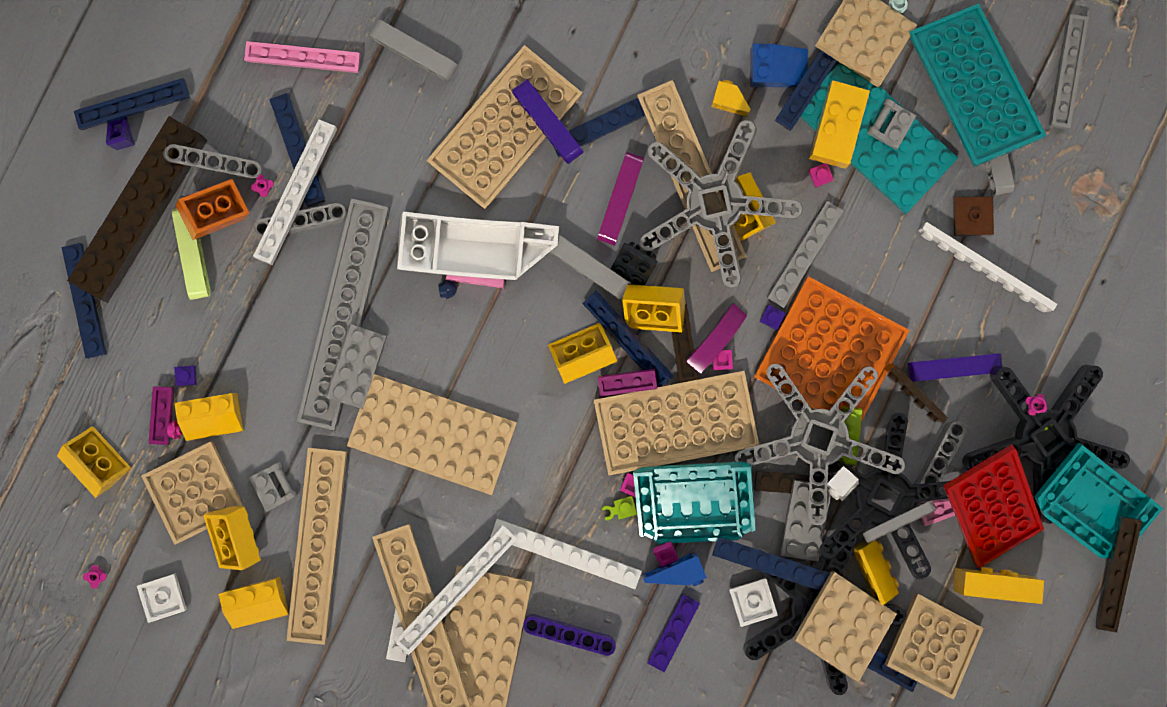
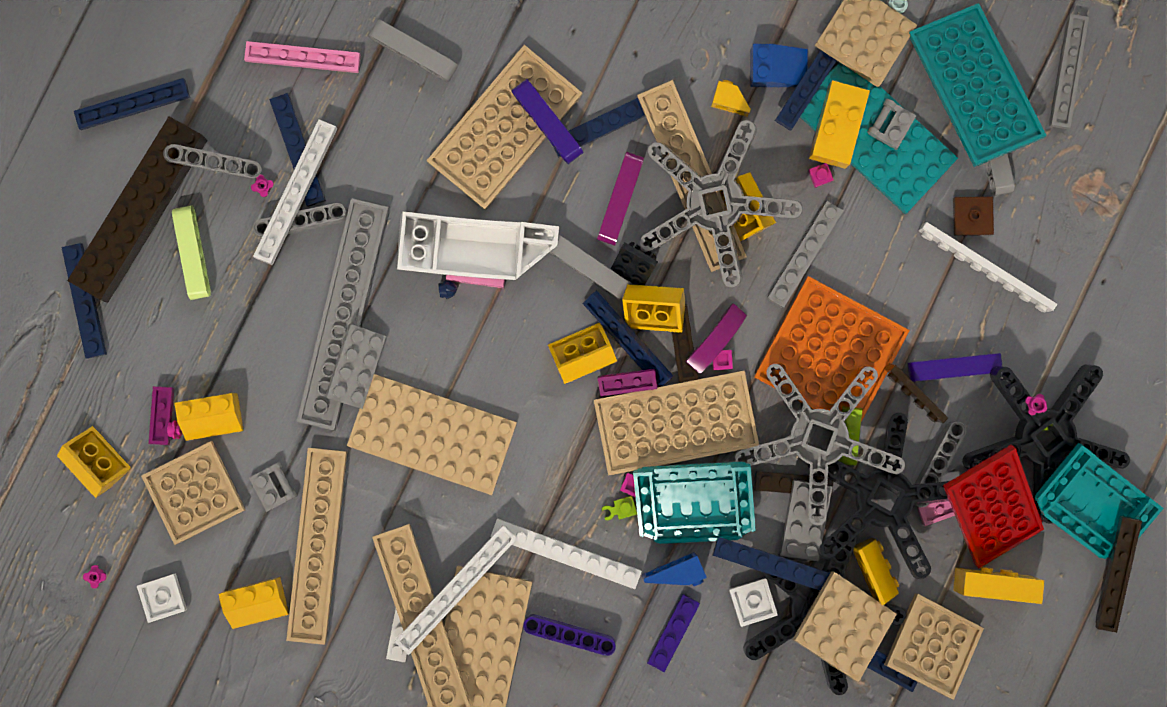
dark purple slope [106,117,135,150] -> none
dark purple plate [174,366,197,386] -> none
orange brick [176,179,249,240] -> none
yellow slope [203,506,261,570] -> none
dark pink plate [653,541,679,567] -> none
dark purple plate [760,305,786,331] -> none
white brick [827,466,859,501] -> none
light grey beam [863,500,937,543] -> none

